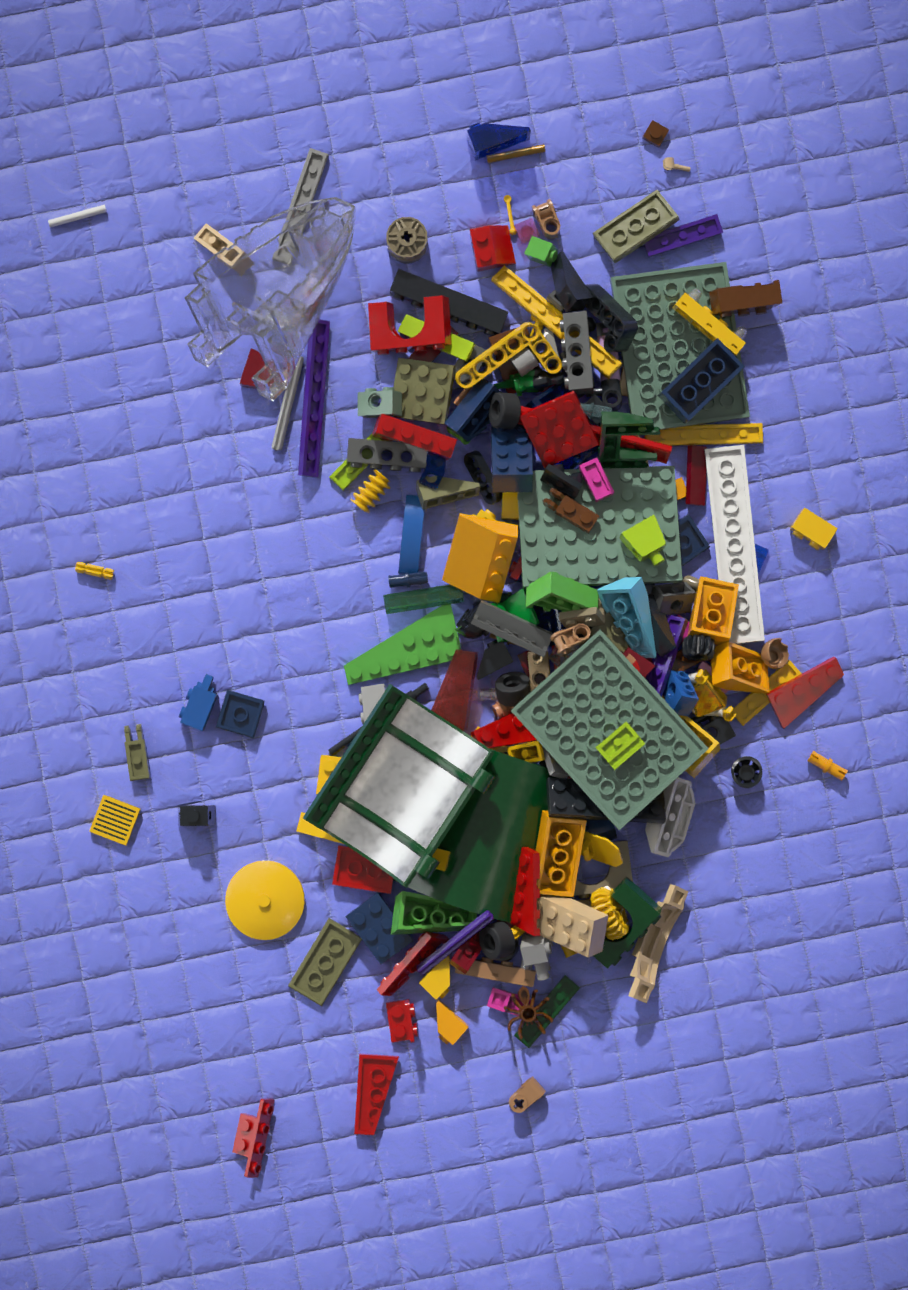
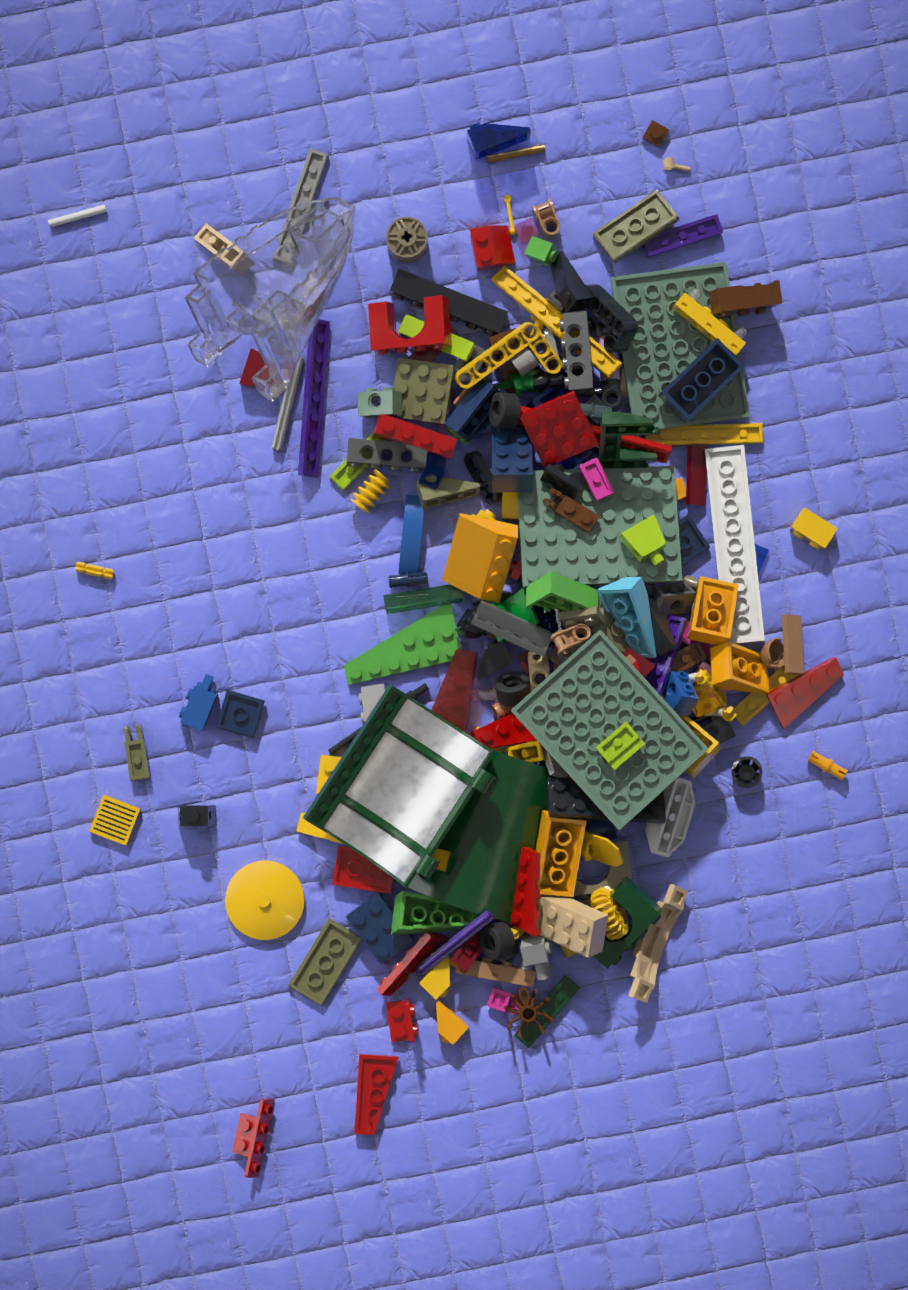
medium nougat piece [509,1076,546,1113] -> none
black gear [682,634,715,662] -> none
none -> medium nougat tile [782,614,804,675]

